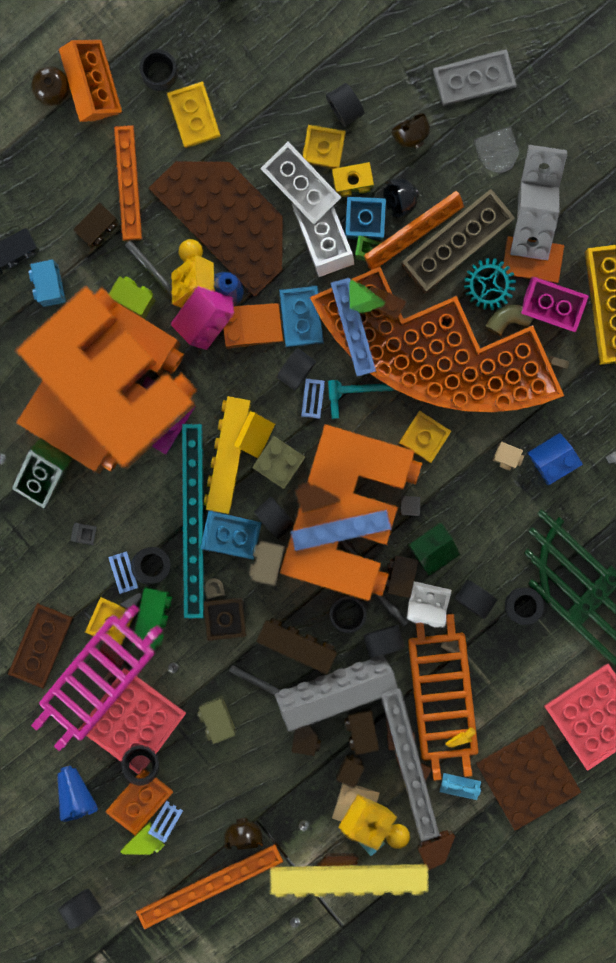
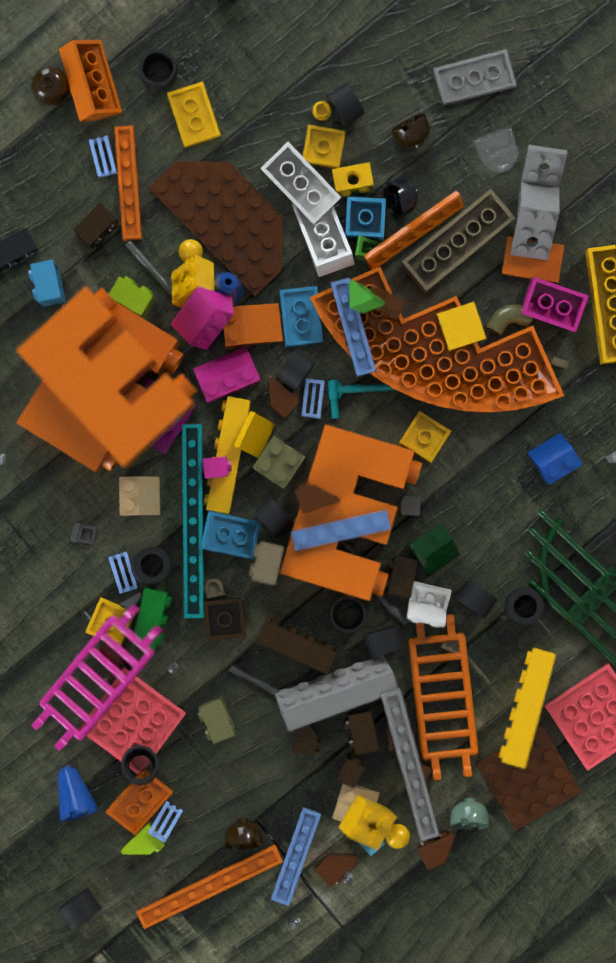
reddish brown tile [8,603,73,689] -> none
dark green brick [12,438,73,509] -> none
light yellow brick [271,864,428,897] -> none
medium azure hinge [439,773,481,800] -> none
yellow bar [446,728,476,747] -> none
teal gear [464,258,516,310] -> none
tan brick [493,442,524,471] -> none
none -> light blue tile [89,135,117,178]
none -> tan slope [119,476,160,516]
none -> dark pink slope [193,347,261,404]
none -> dark pink brick [203,456,232,479]
none -> reddish brown slope [269,376,300,420]
none -> medium blue plate [271,807,321,906]
none -> yellow plate [313,101,332,121]
none -> yellow tile [437,302,486,351]
none -> sand green cylinder [450,798,489,830]
none -> yellow brick [499,648,556,769]

